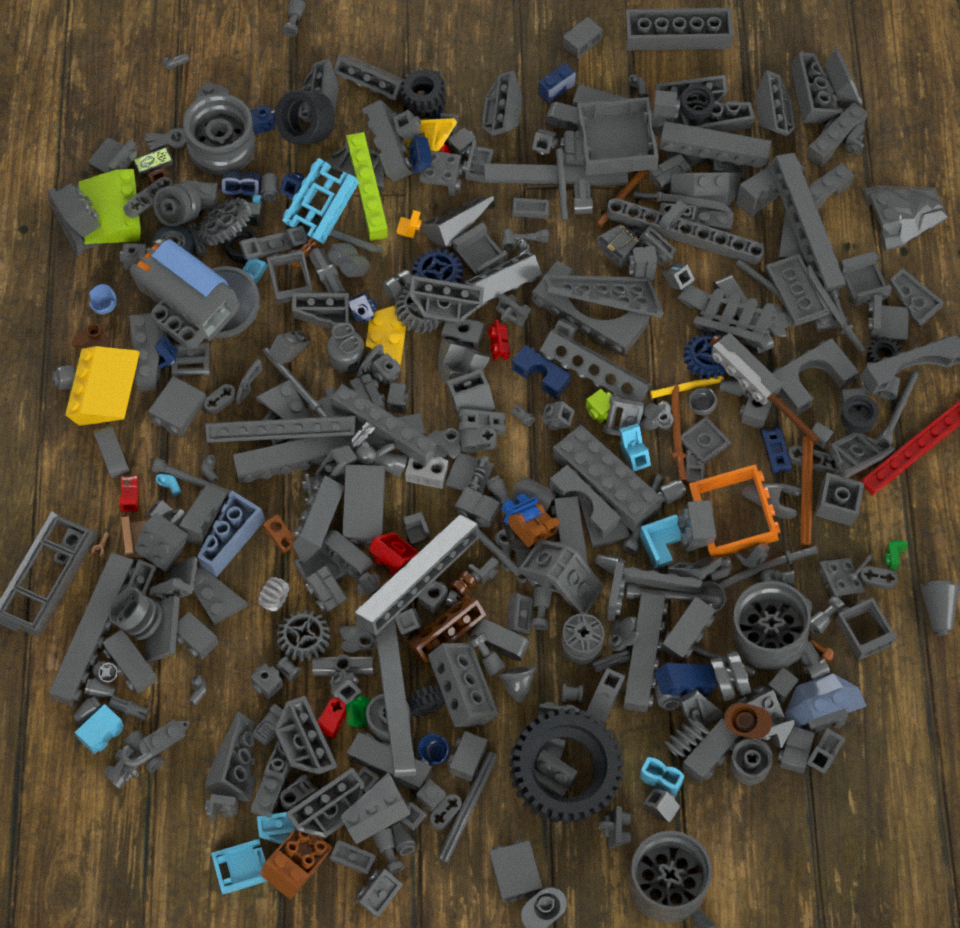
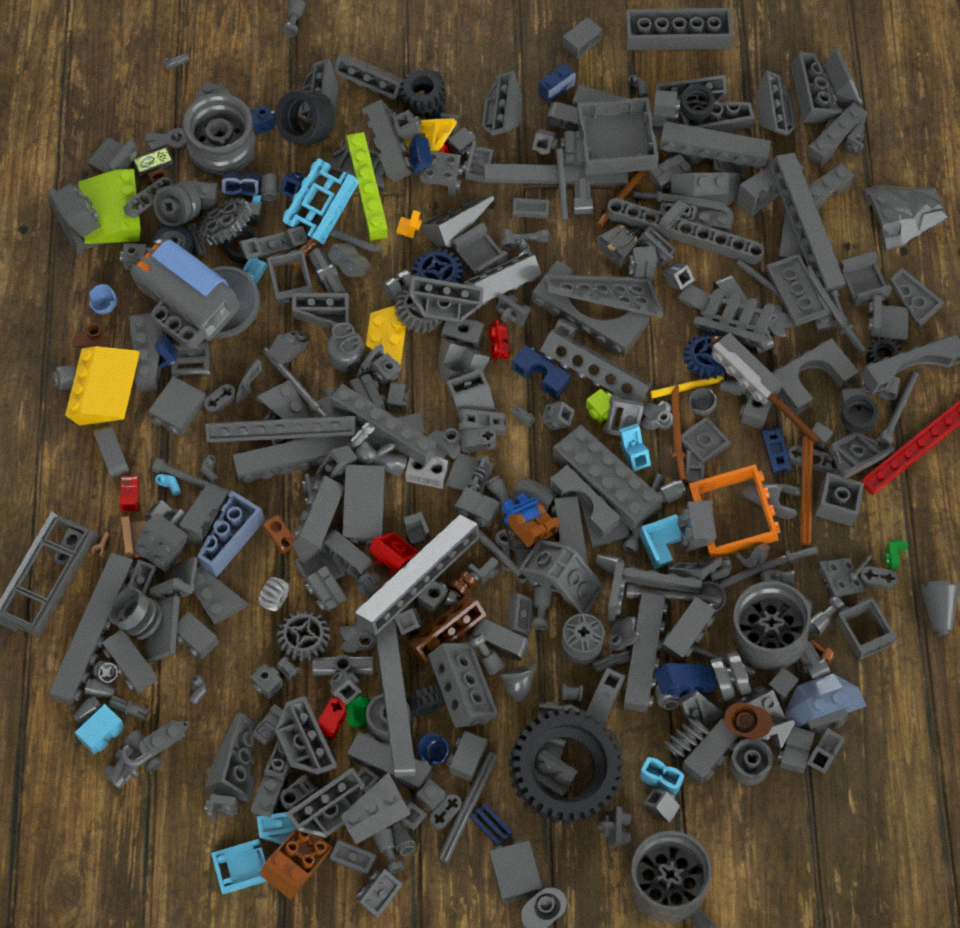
dark blue brick [348,291,377,322] -> none
none -> dark blue tile [470,803,513,846]

